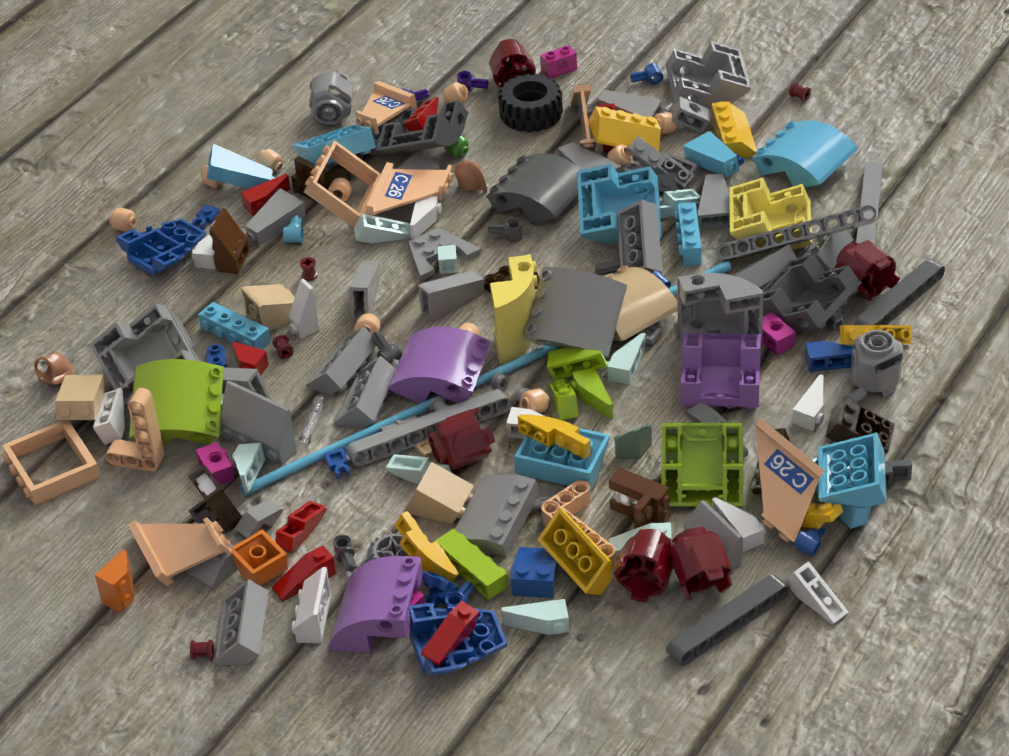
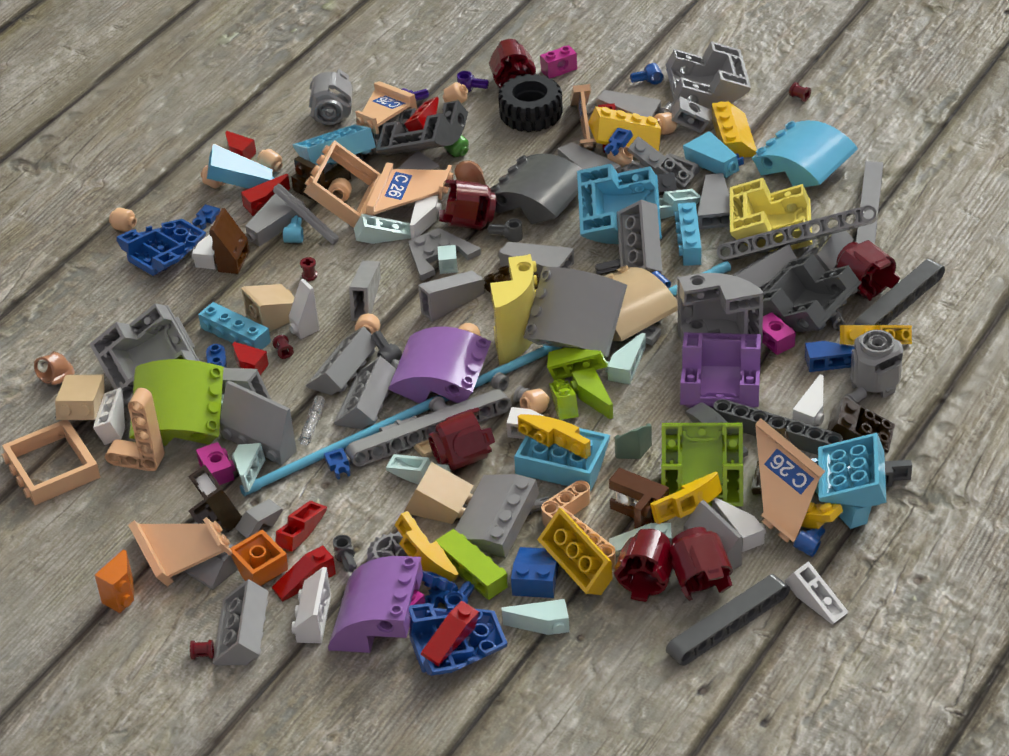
none -> red slope [225,131,256,160]
none -> light grey axle [273,184,339,244]
none -> dark red piece [438,179,496,230]
none -> light grey slope [498,242,574,278]
none -> blue plate [604,128,633,156]
none -> yellow slope [650,471,722,524]
none -> dark grey beam [714,399,843,455]

